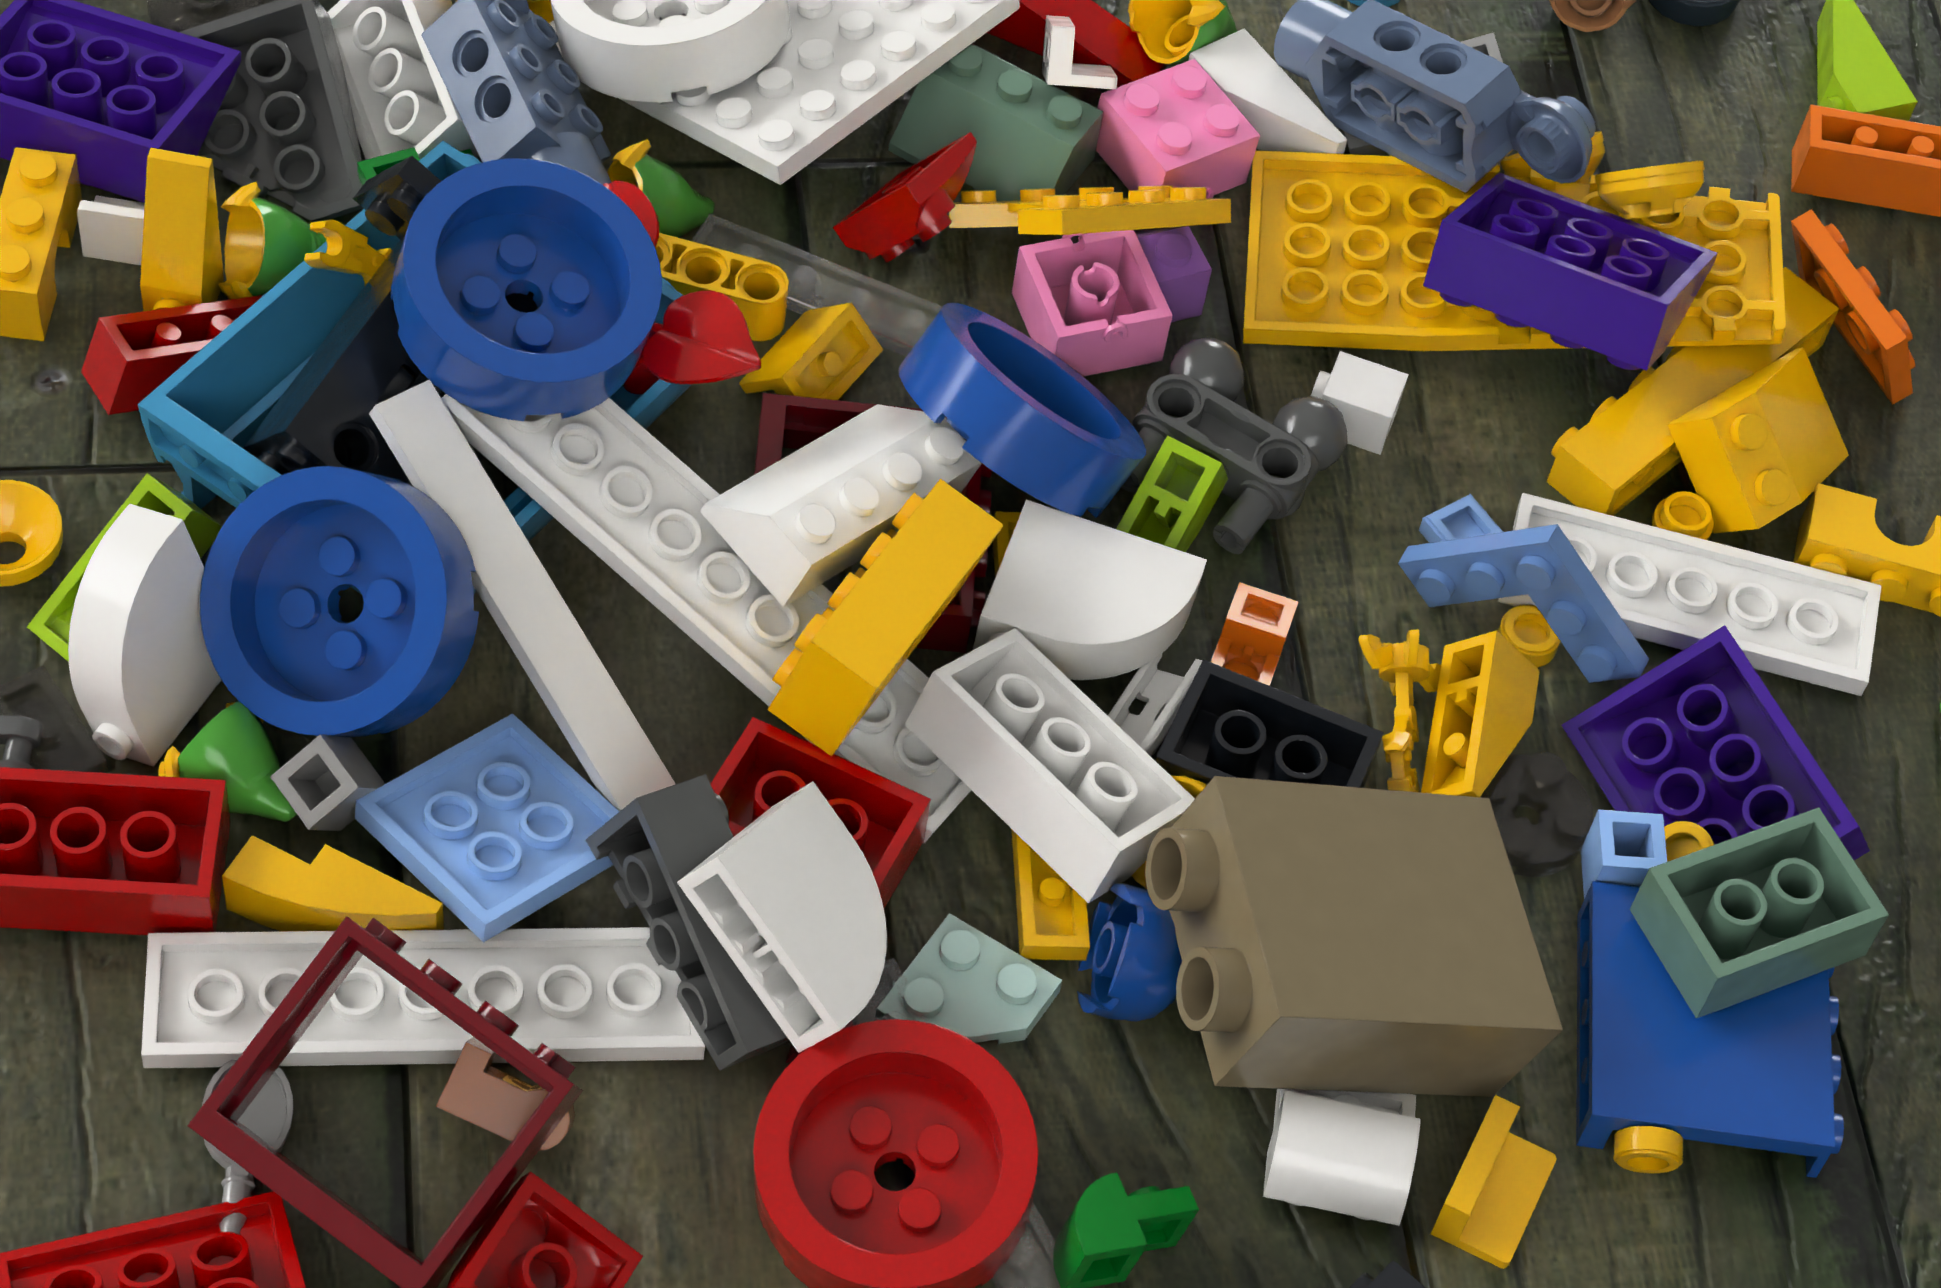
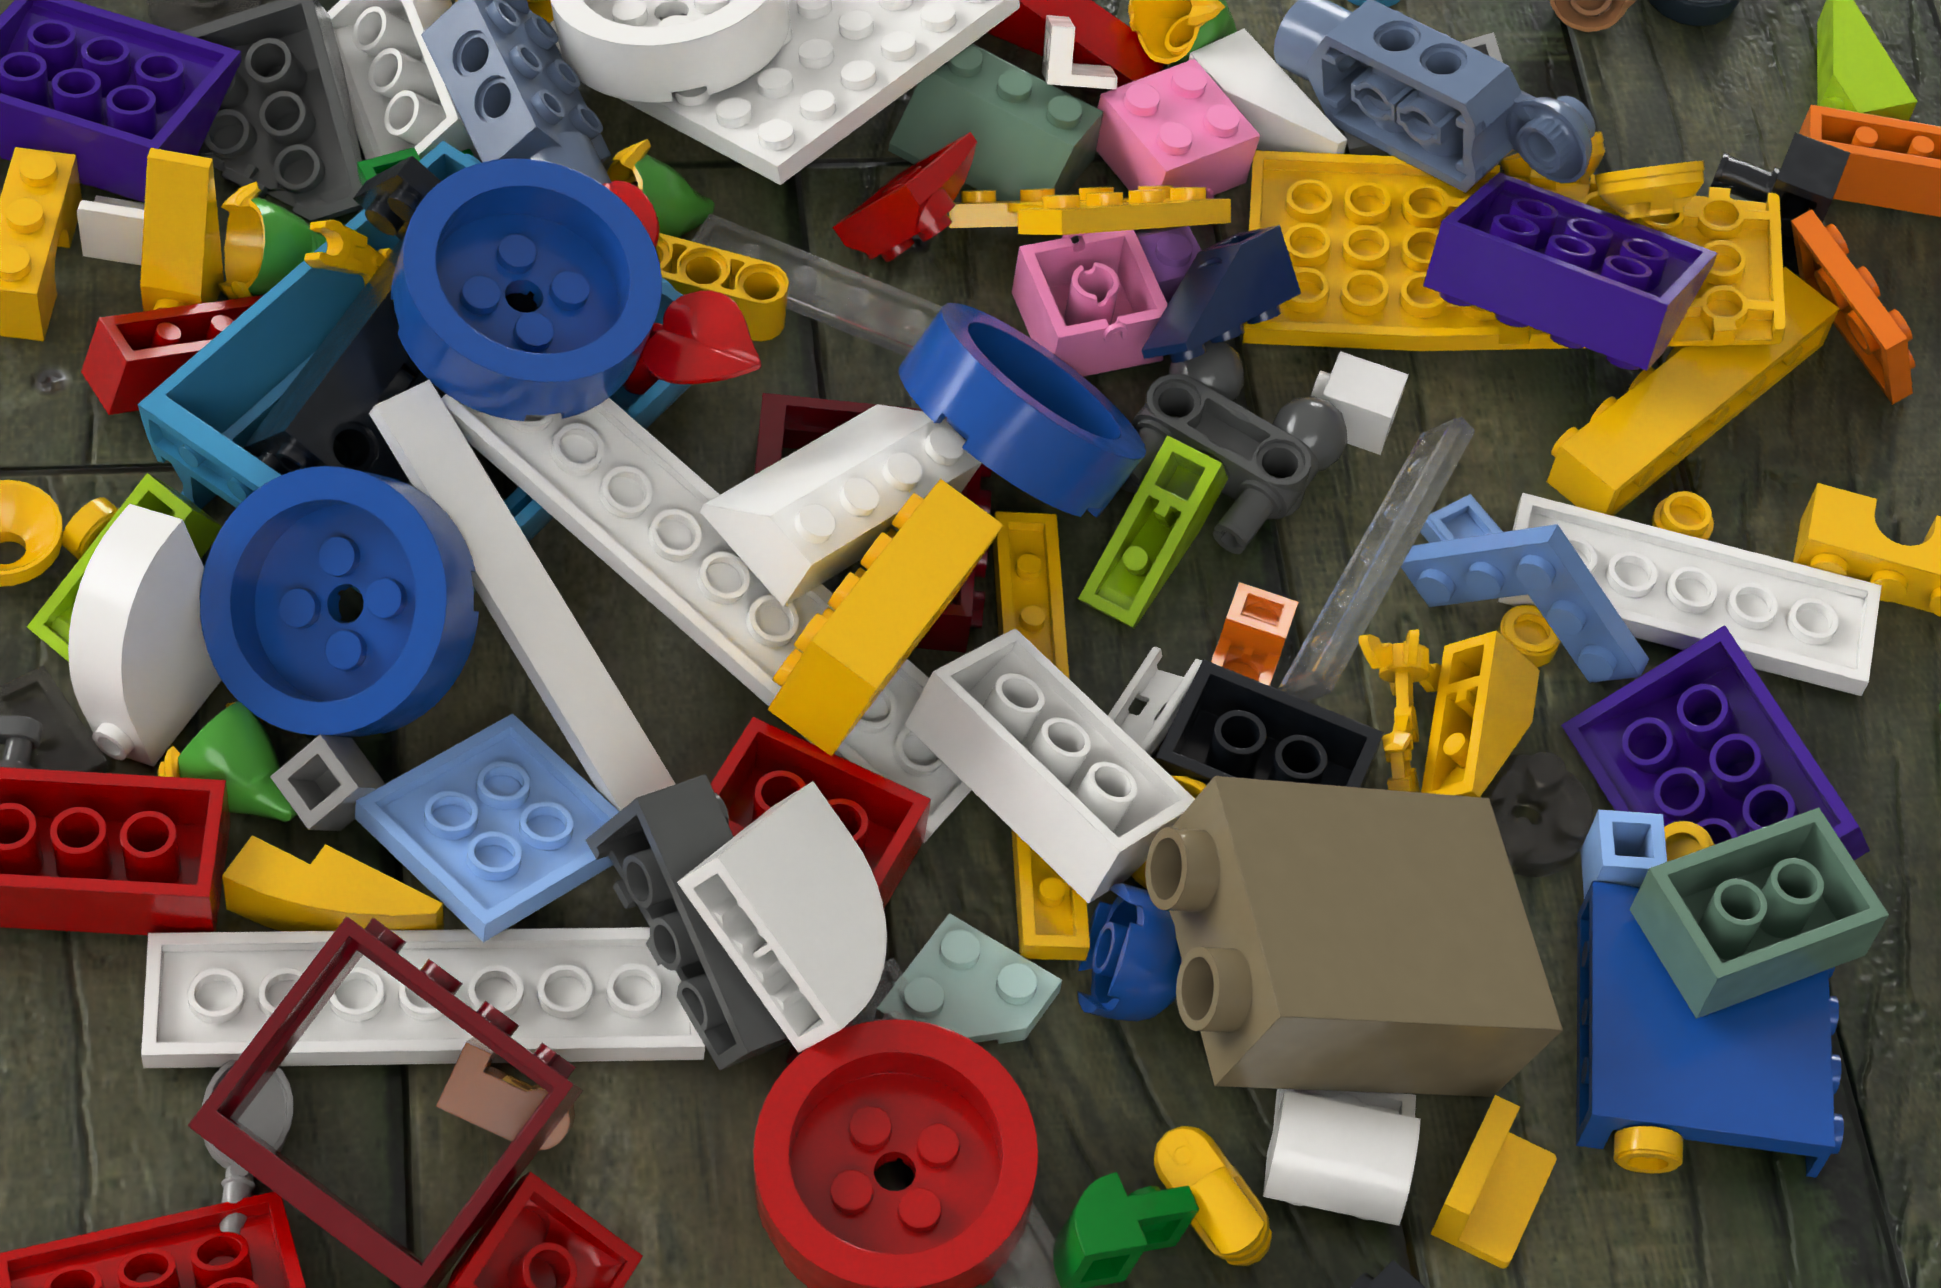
yellow panel [739,302,883,400] -> none
white brick [973,499,1207,680] -> none
yellow slope [1667,347,1849,534] -> none
none -> yellow tile [62,497,118,560]
none -> dark blue slope [1141,225,1301,363]
none -> yellow arm [1154,1126,1272,1266]
none -> clear tile [1278,416,1475,702]
none -> black brick [1711,132,1850,275]

